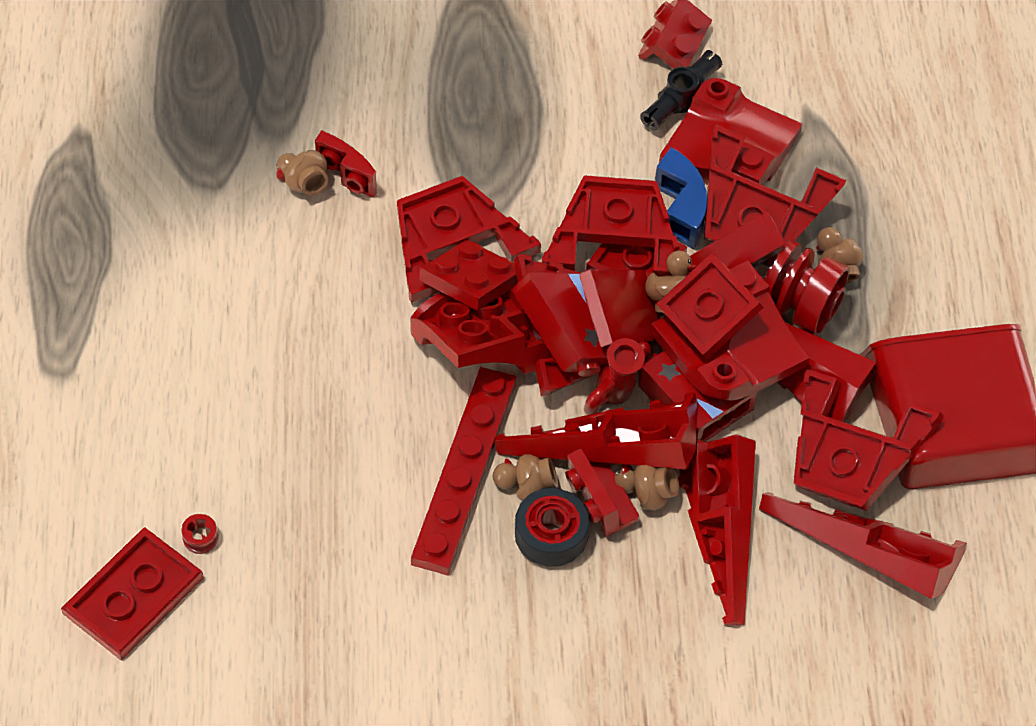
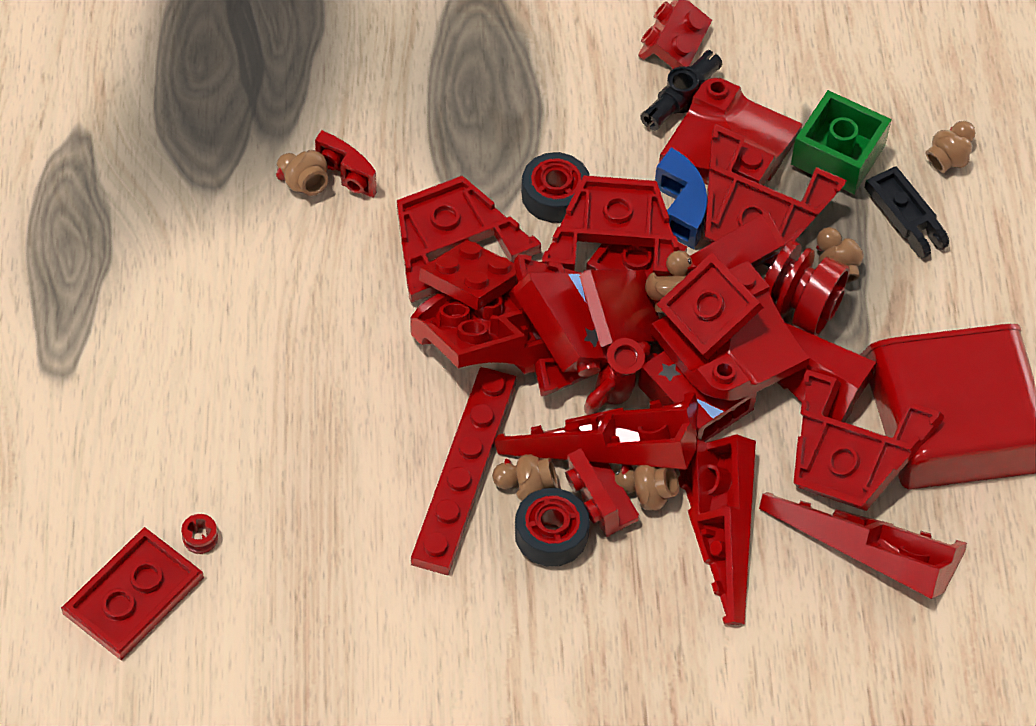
none -> wheel [521,152,589,223]
none -> green brick [791,90,892,194]
none -> black hinge [864,166,950,259]
none -> medium nougat animal [925,121,976,173]

